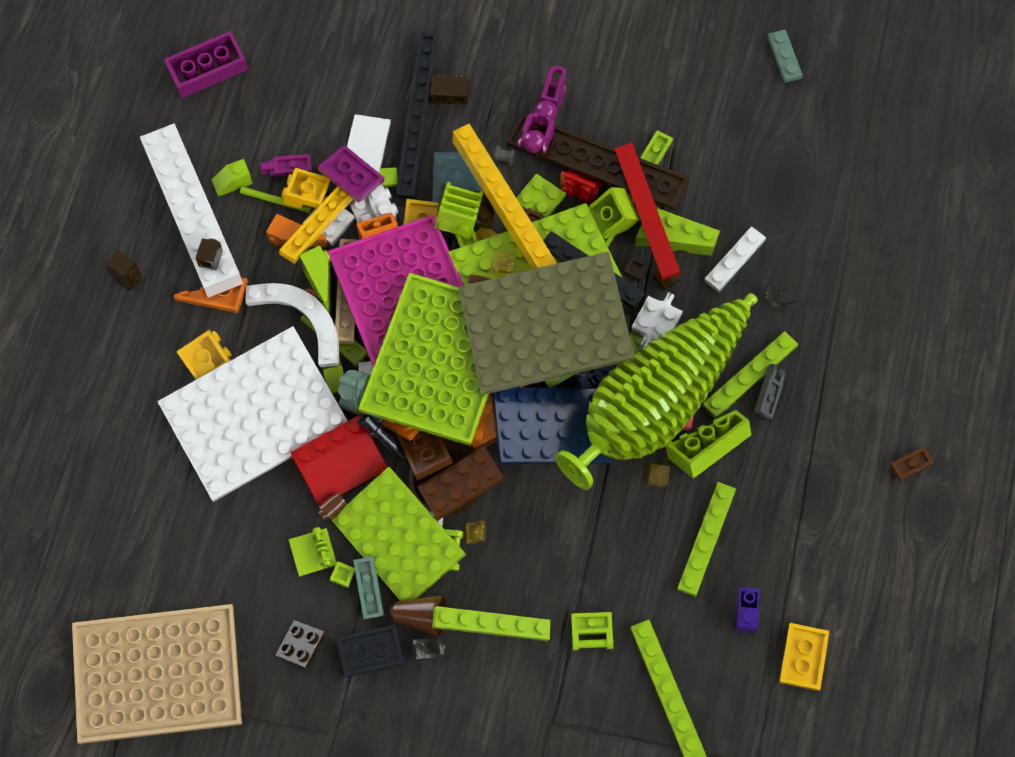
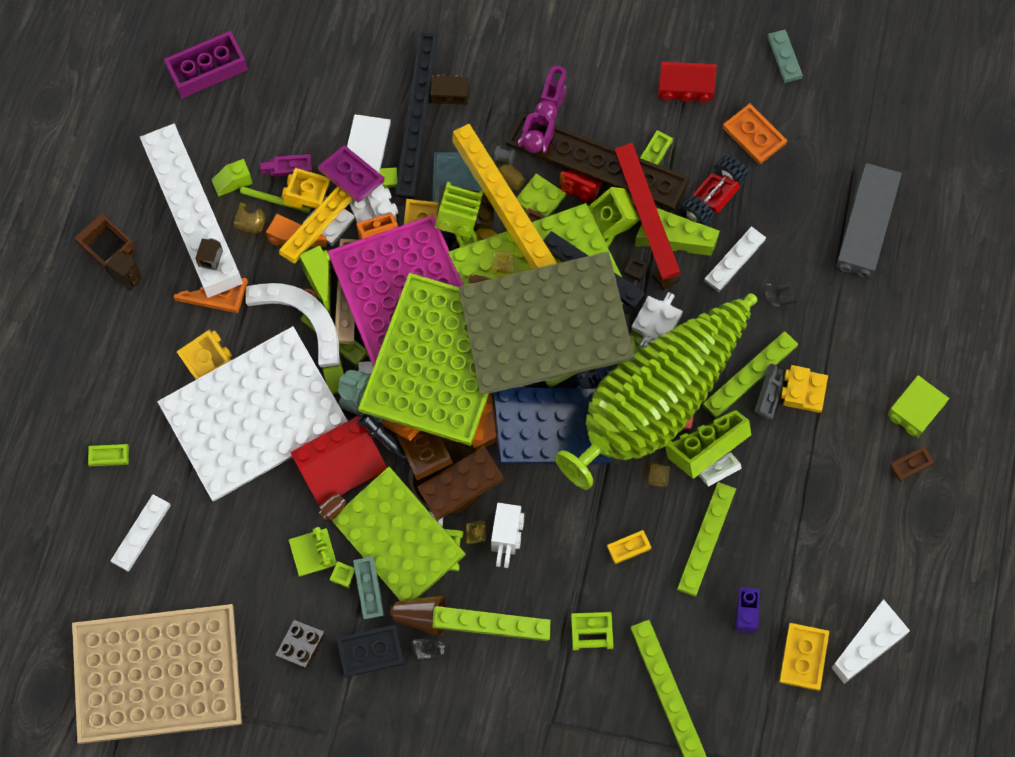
none -> reddish brown window [75,213,136,274]
none -> lime tile [88,444,129,466]
none -> white plate [111,495,171,572]
none -> clear yellow helmet [234,202,266,234]
none -> white brick [491,503,524,568]
none -> clear yellow brick [499,164,525,190]
none -> yellow plate [607,530,652,564]
none -> red slope [658,62,717,102]
none -> plate [678,155,749,226]
none -> white plate [699,452,742,487]
none -> orange plate [722,103,787,165]
none -> yellow plate [781,365,828,413]
none -> white wedge [832,599,910,684]
none -> dark grey brick [836,163,902,278]
none -> lime panel [888,375,949,438]

